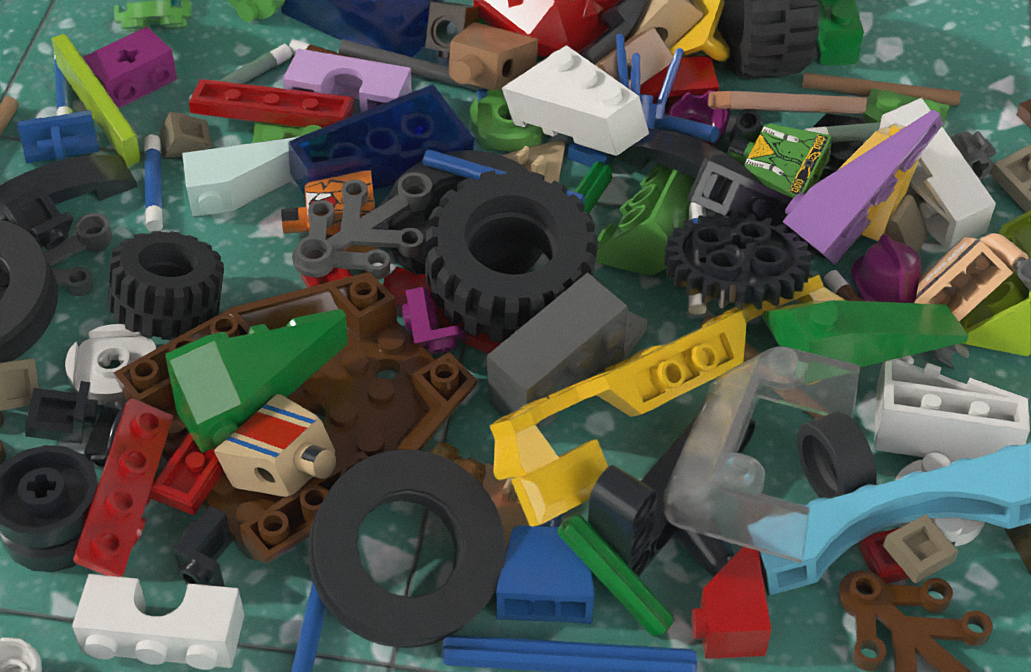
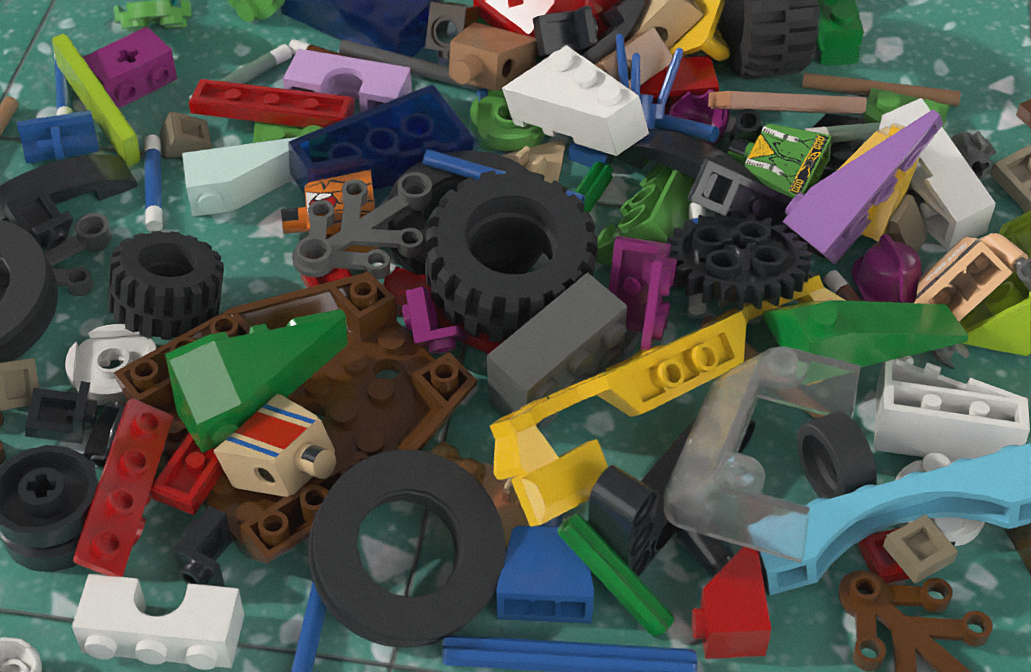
none -> black bracket [532,6,598,57]
none -> magenta bracket [608,236,677,351]

